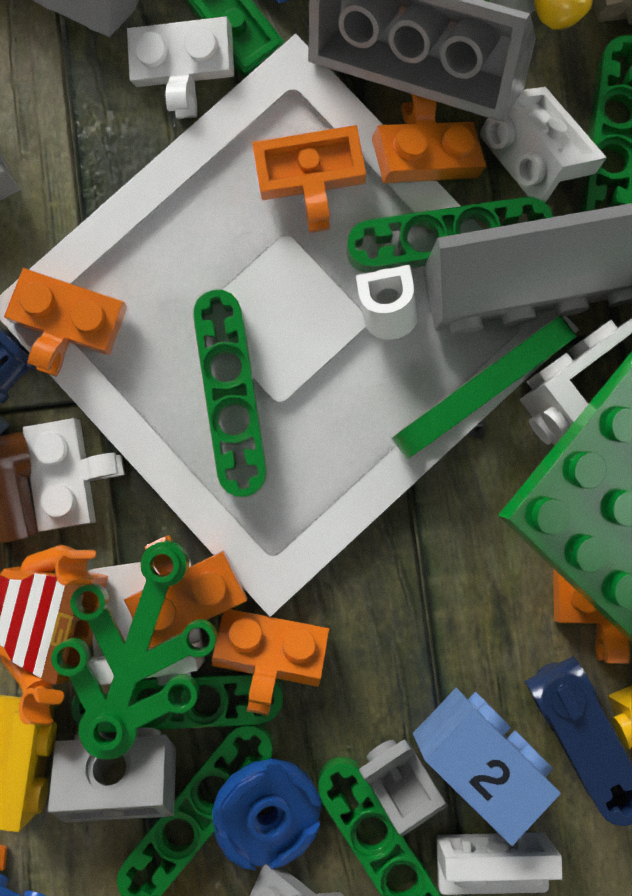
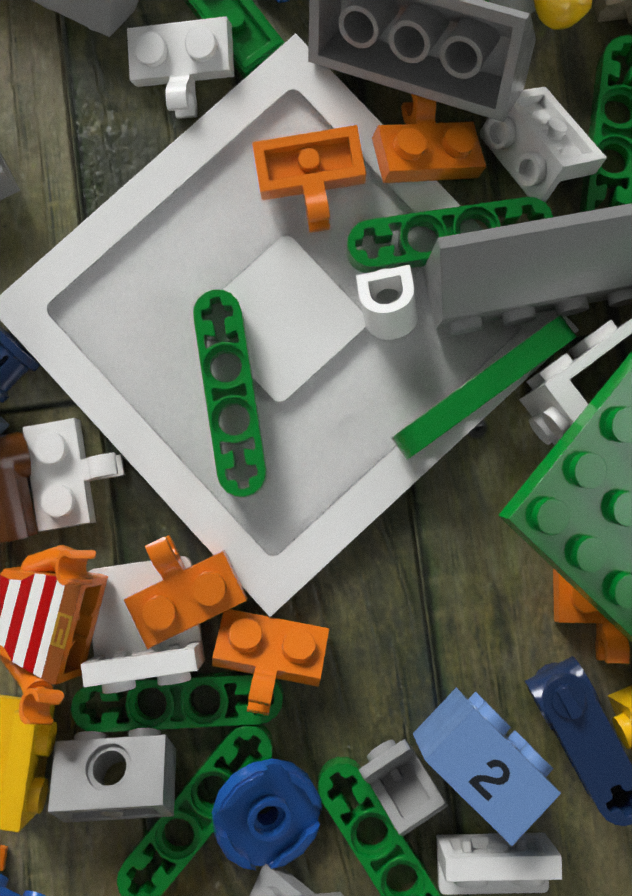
orange plate [4,268,127,377] -> none
green plant [51,540,218,760] -> none

